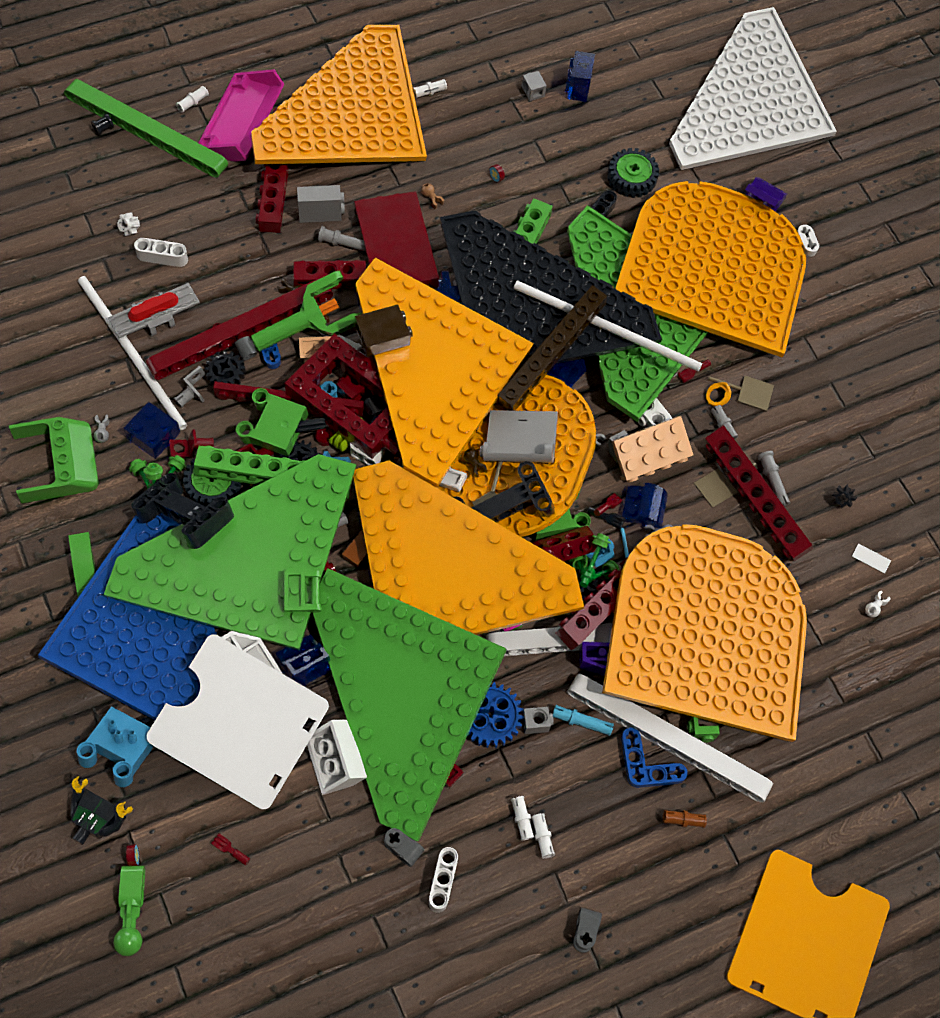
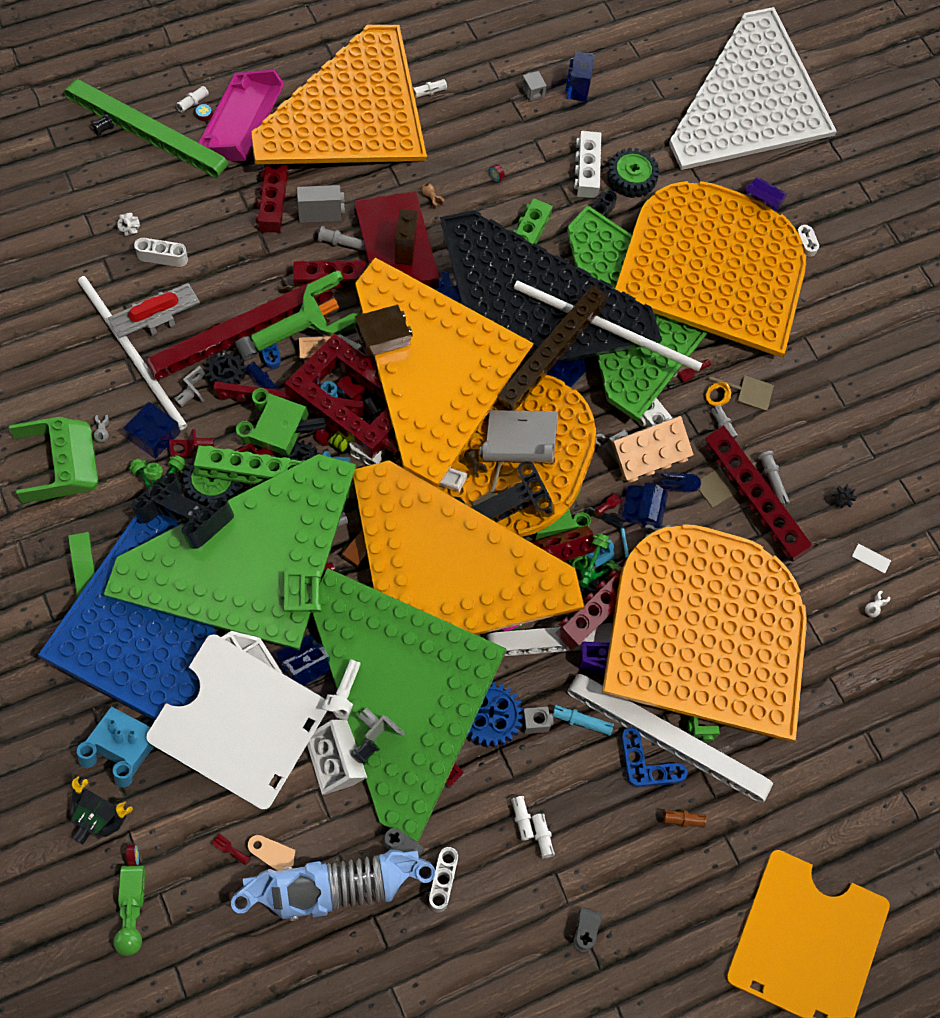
none -> tile [195,104,213,121]
none -> piece [231,849,435,921]
none -> clear blue pin [246,362,279,390]
none -> light nougat piece [248,835,295,871]
none -> white piece [322,659,361,720]
none -> black bush [352,738,380,765]
none -> light grey bracket [359,708,406,741]
none -> dark brown brick [395,209,418,266]
none -> white brick [574,131,601,198]
none -> clear blue arm [660,472,701,492]

